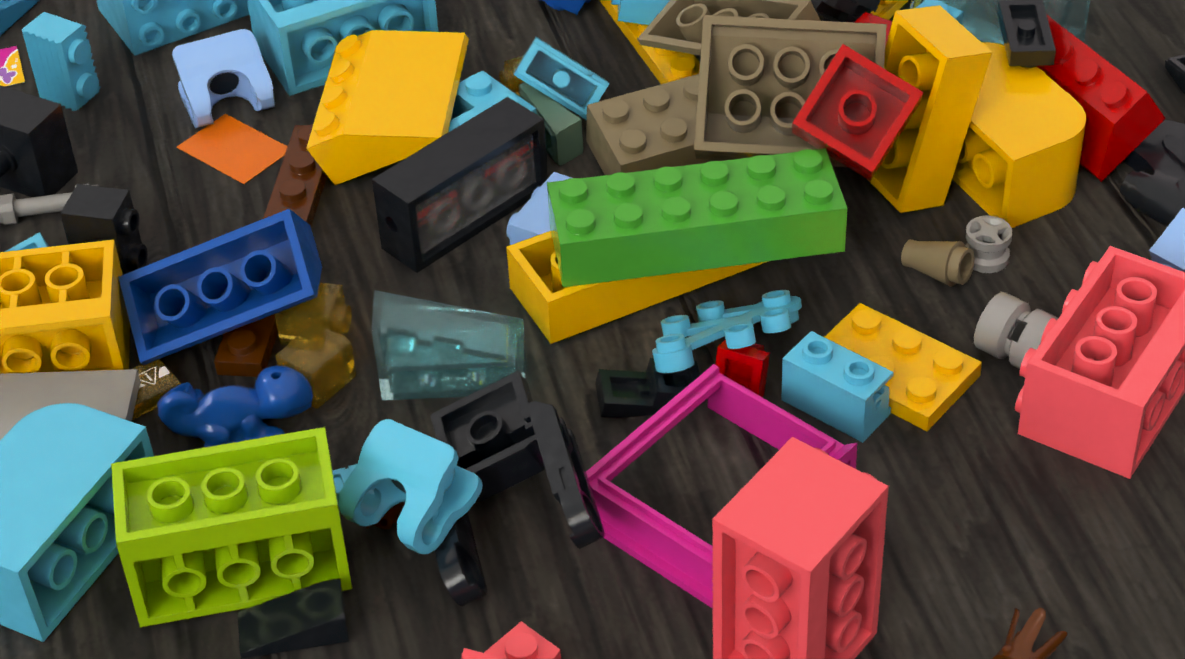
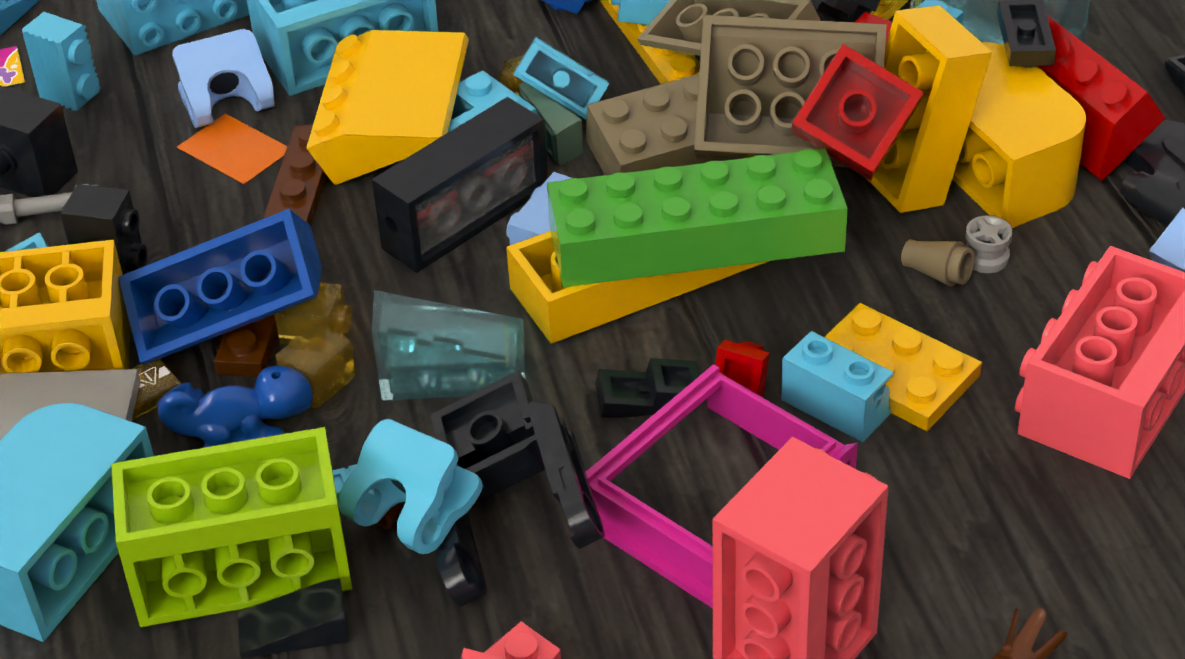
medium azure plant [652,290,802,373] -> none
light grey wheel [974,292,1058,369] -> none

